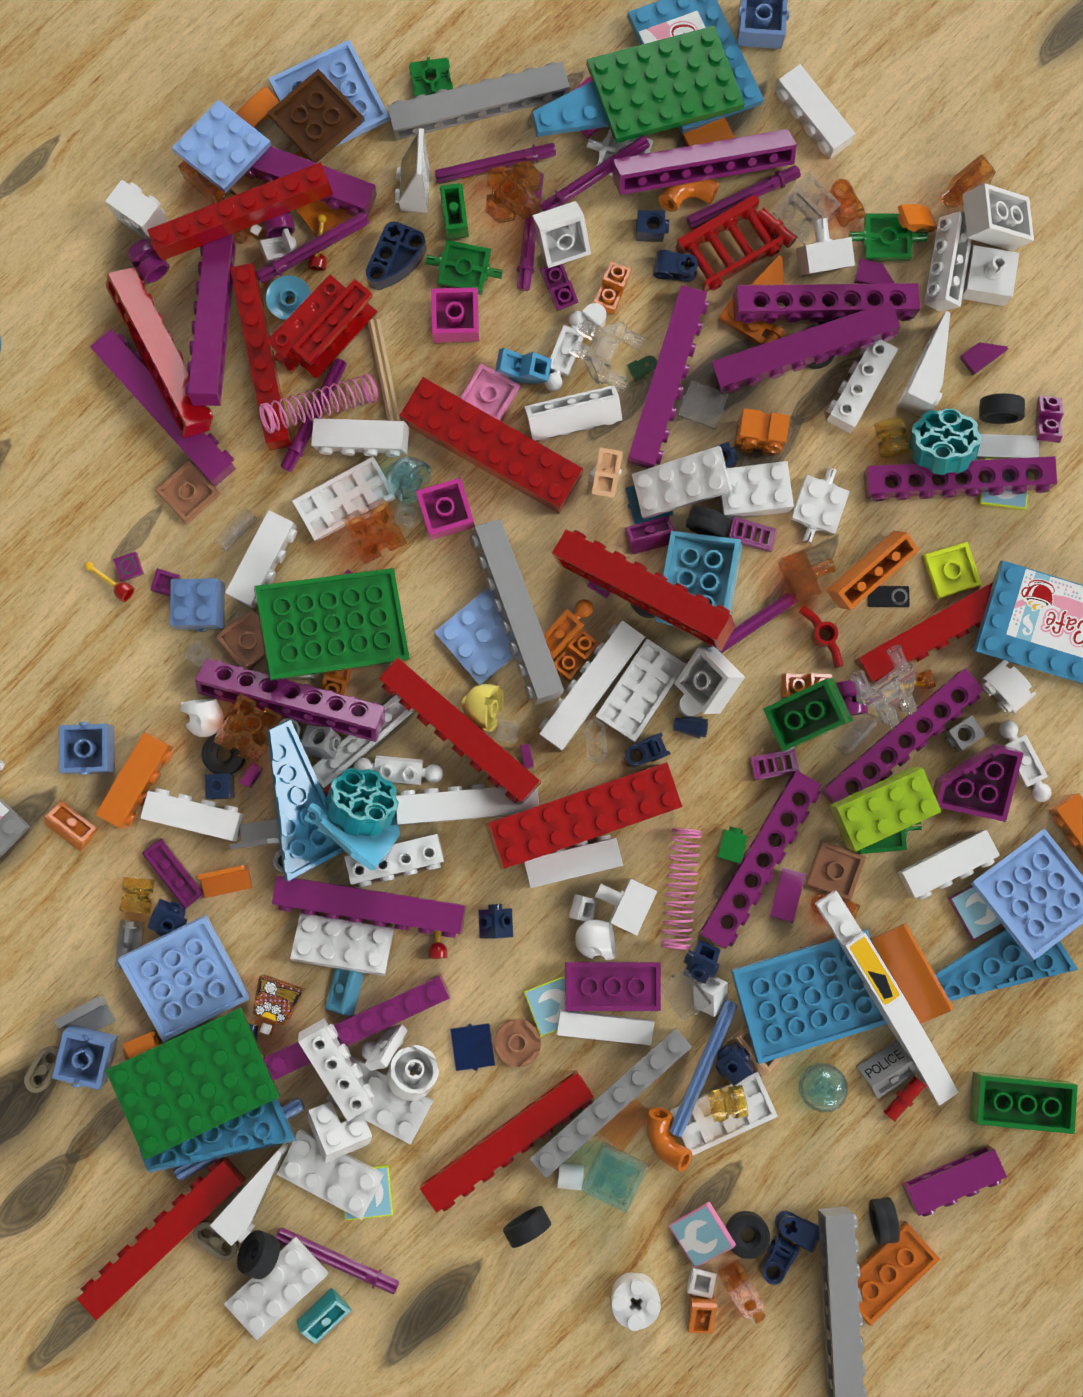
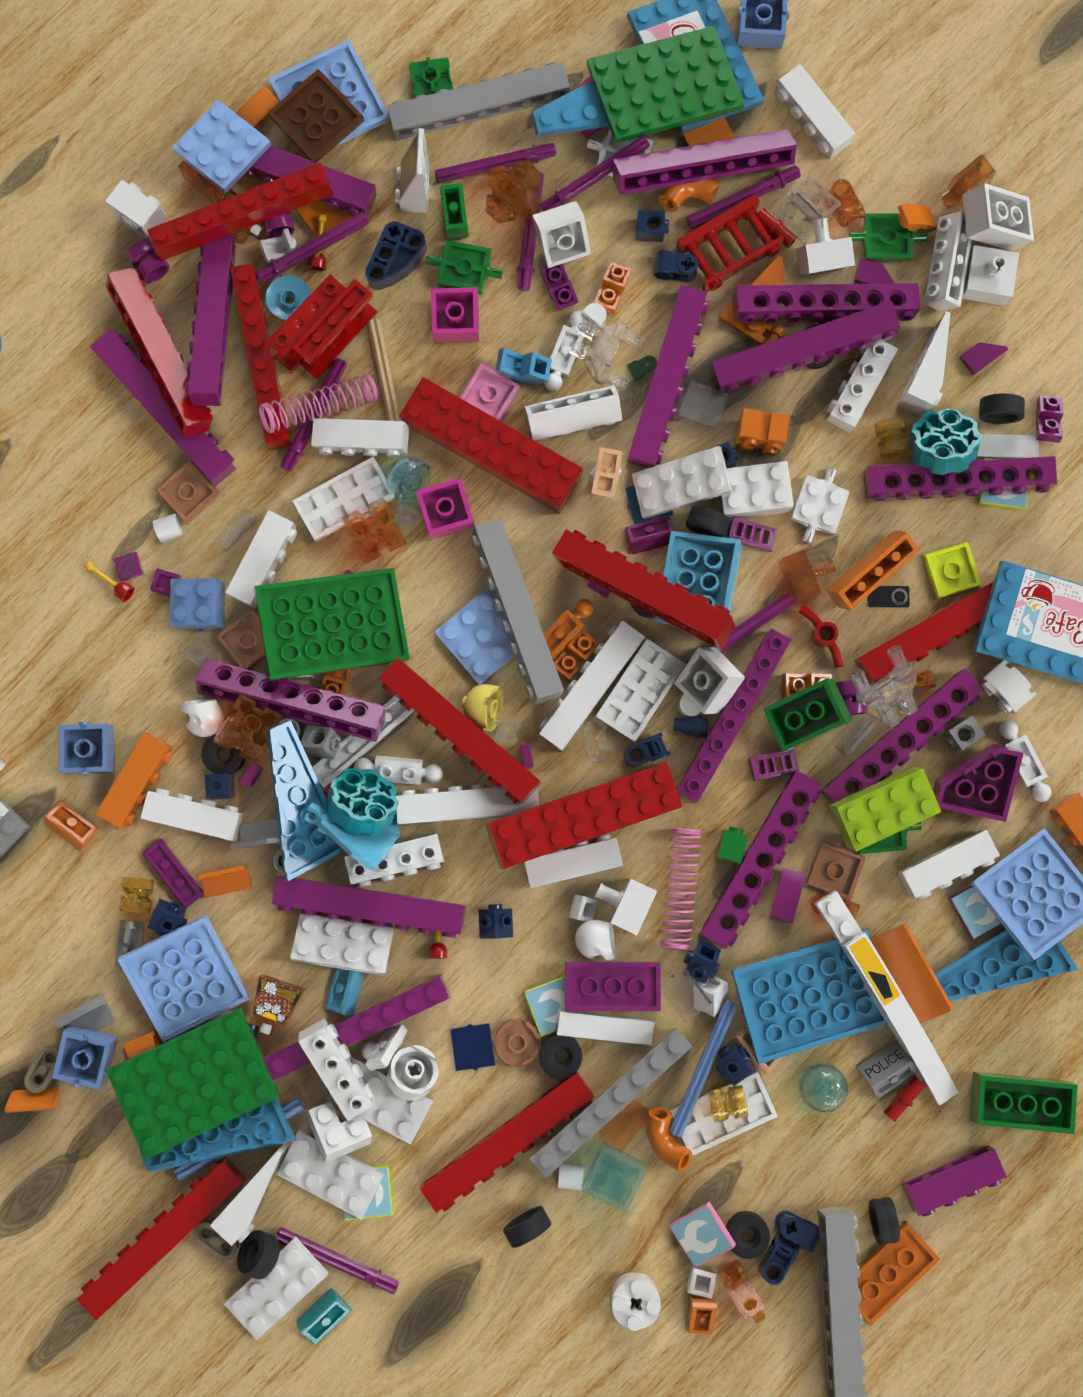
none -> orange slope [5,1087,60,1113]
none -> white brick [153,513,184,544]
none -> black tyre [539,1034,582,1079]
none -> magenta brick [676,628,791,803]

